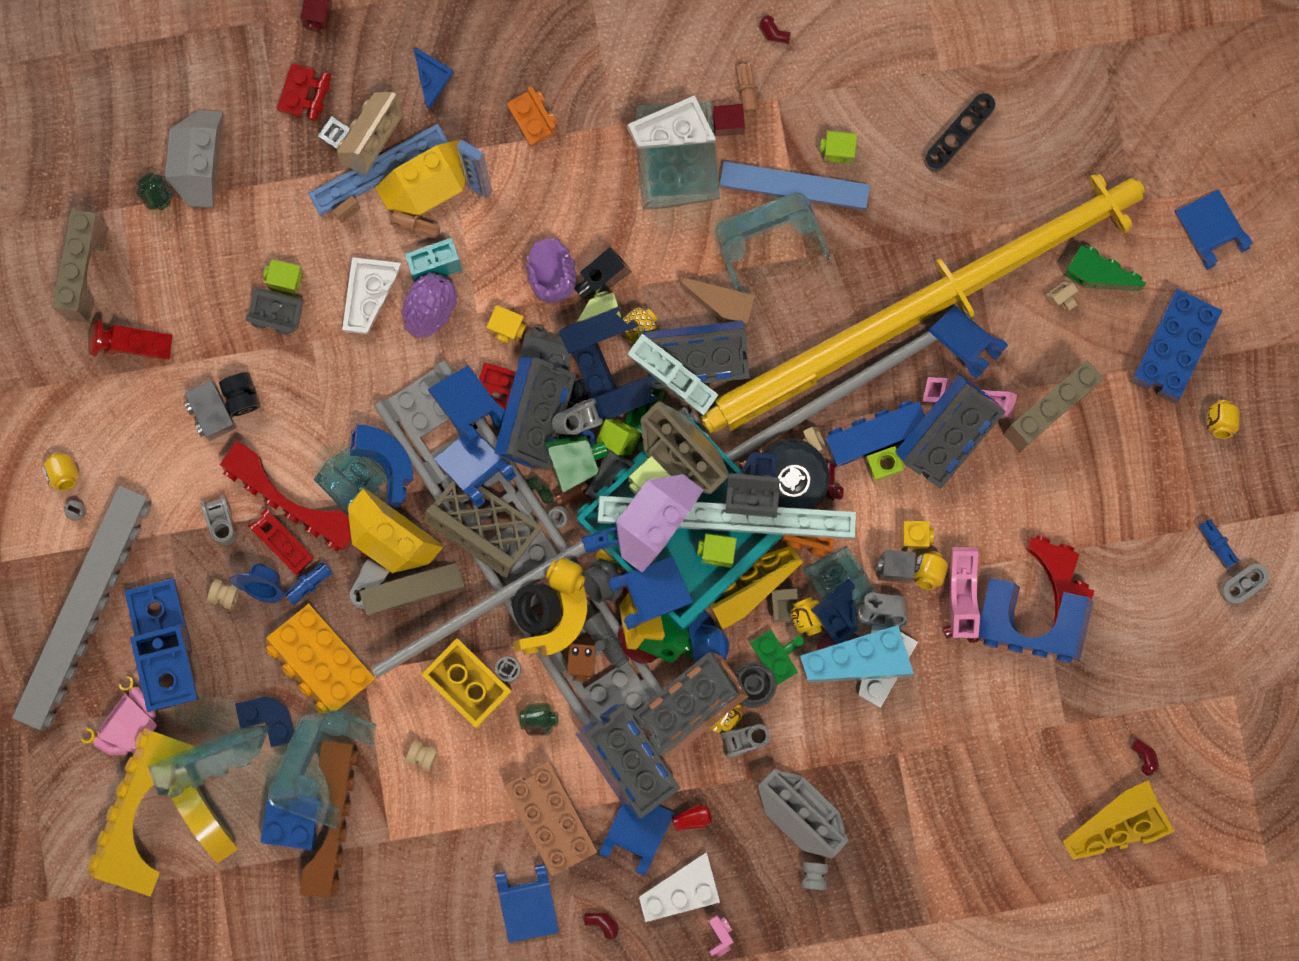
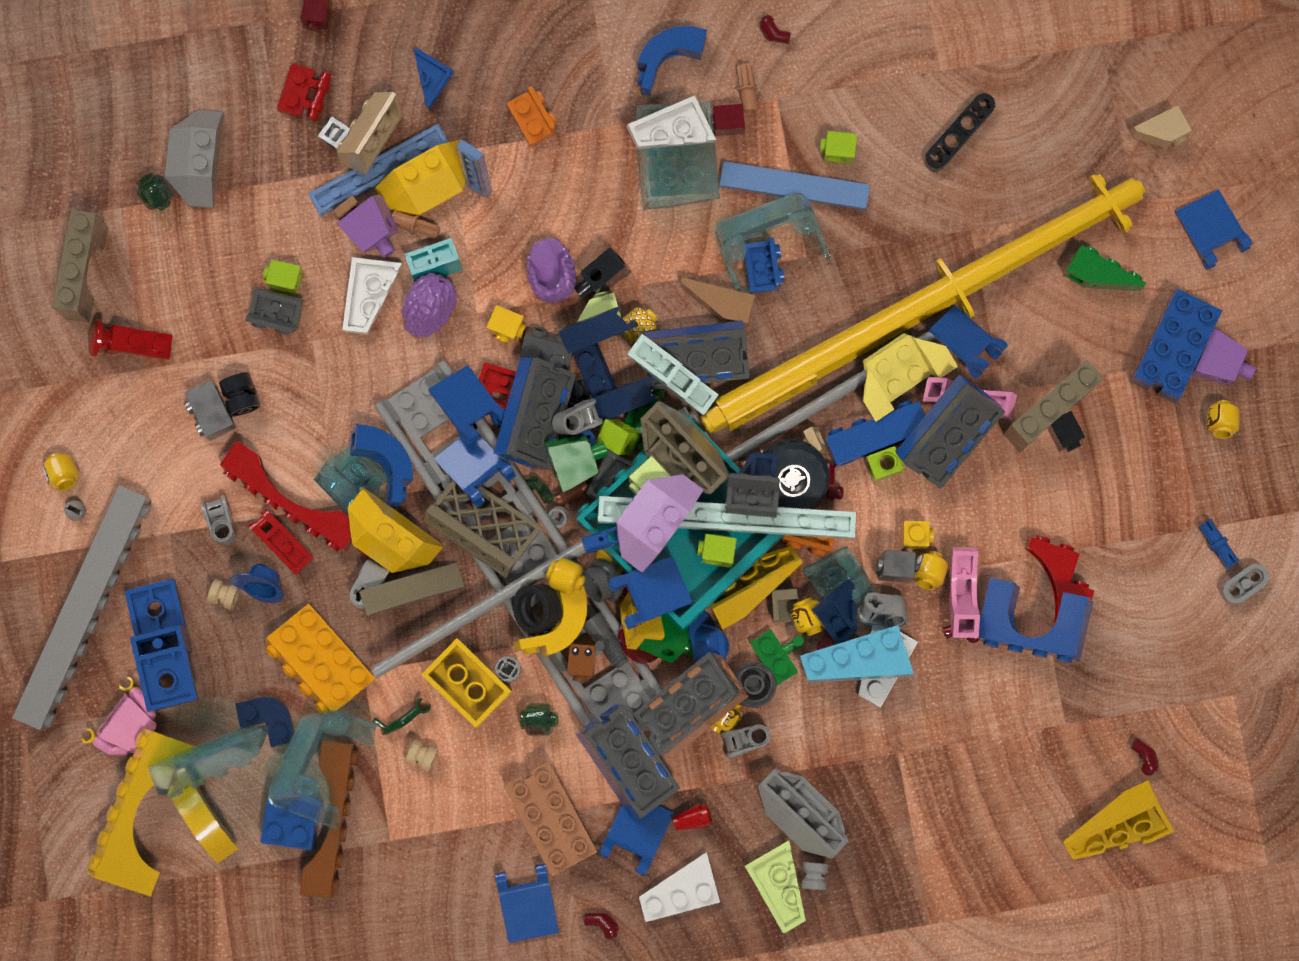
blue pin [283,561,333,606] -> none
bright pink bracket [708,915,734,957] -> none
tan tile [1045,281,1078,311] -> none
none -> medium lavender torso [337,195,398,258]
none -> dark green piece [372,698,431,735]
none -> blue arch [637,26,707,97]
none -> blue bracket [743,237,784,294]
none -> yellowish green wing [745,840,806,934]
none -> light yellow piece [863,333,958,422]
none -> black brick [1047,411,1085,452]
none -> tan slope [1130,105,1192,148]
none -> medium lavender torso [1192,328,1256,385]

